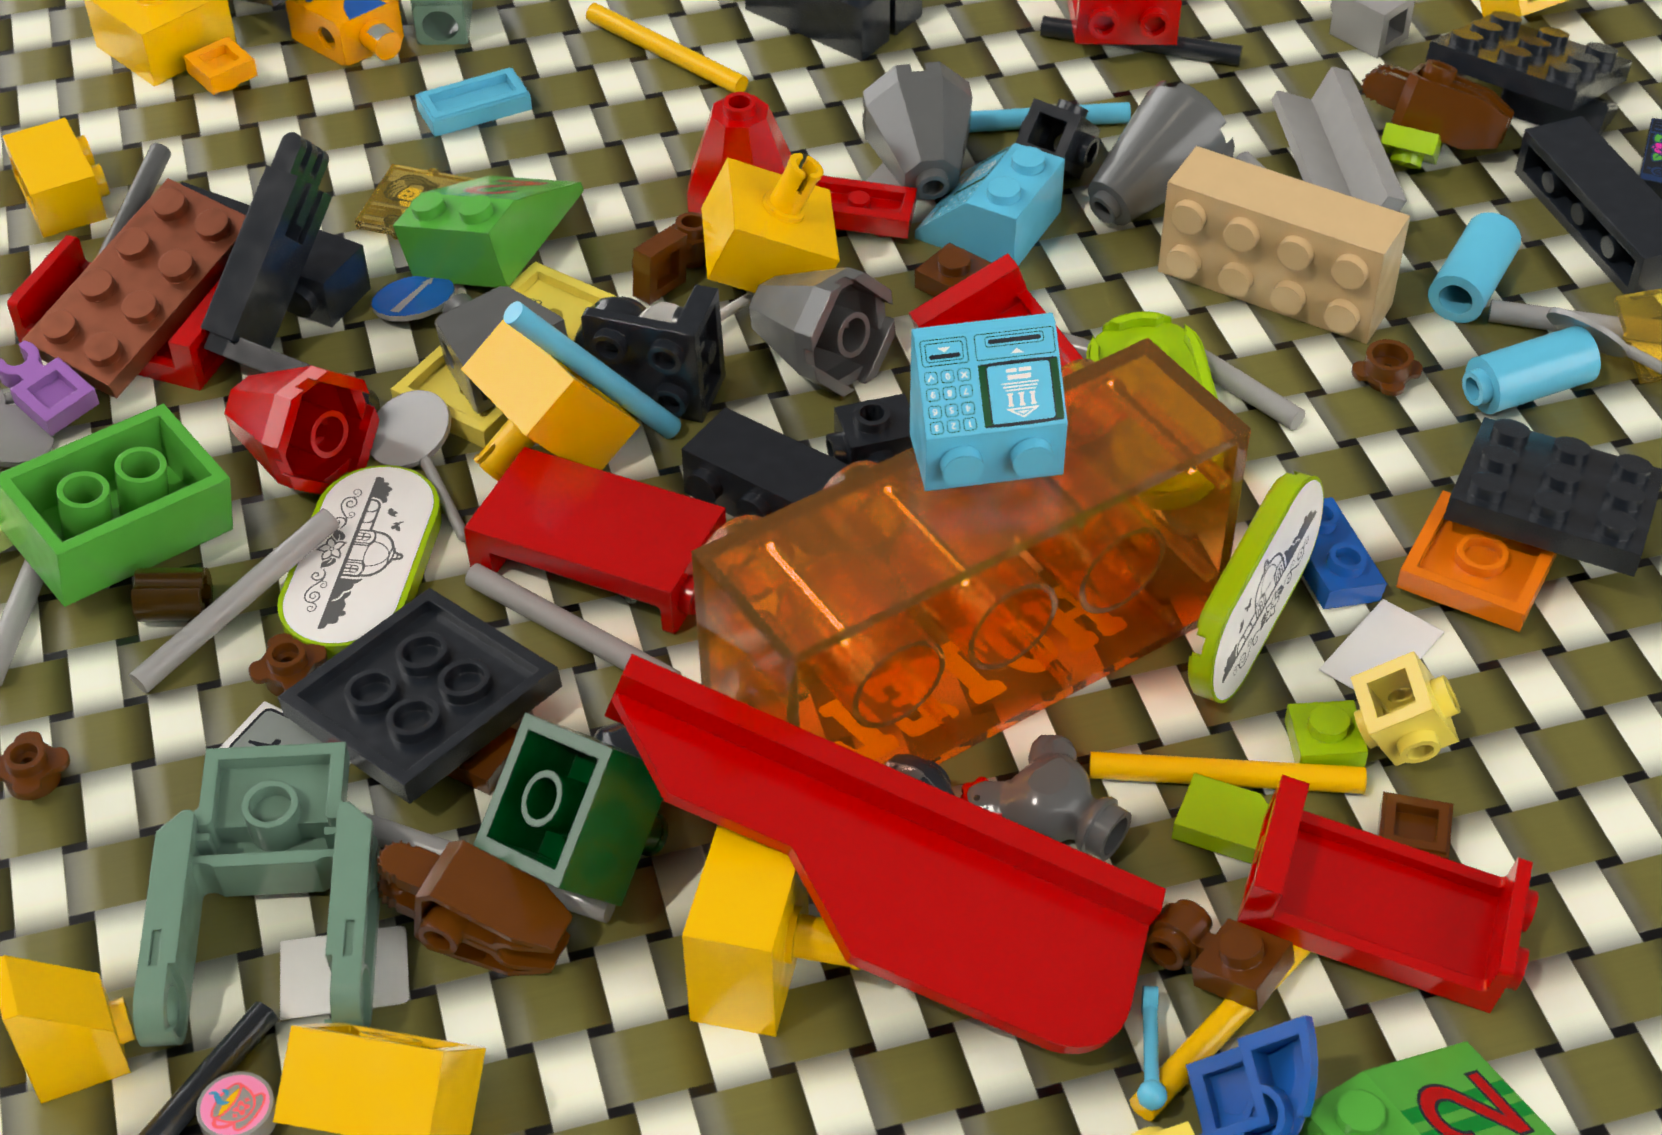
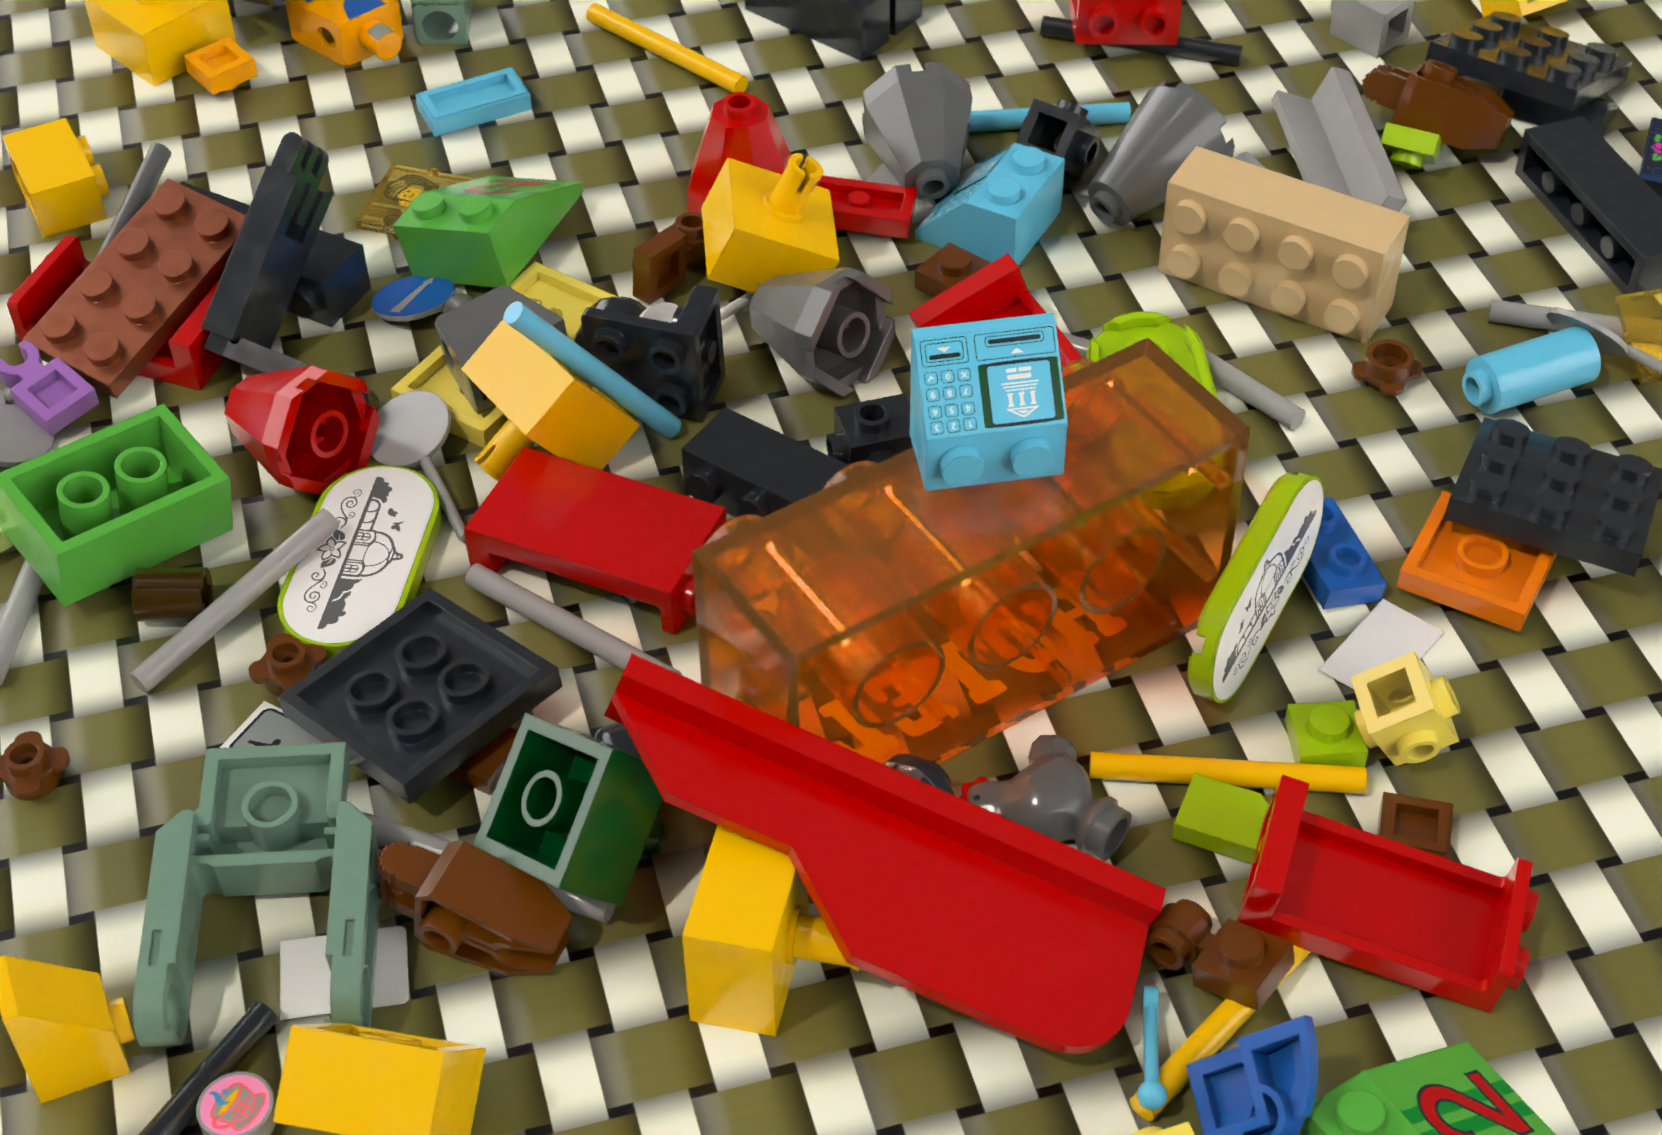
medium azure brick [1428,212,1521,323] -> none

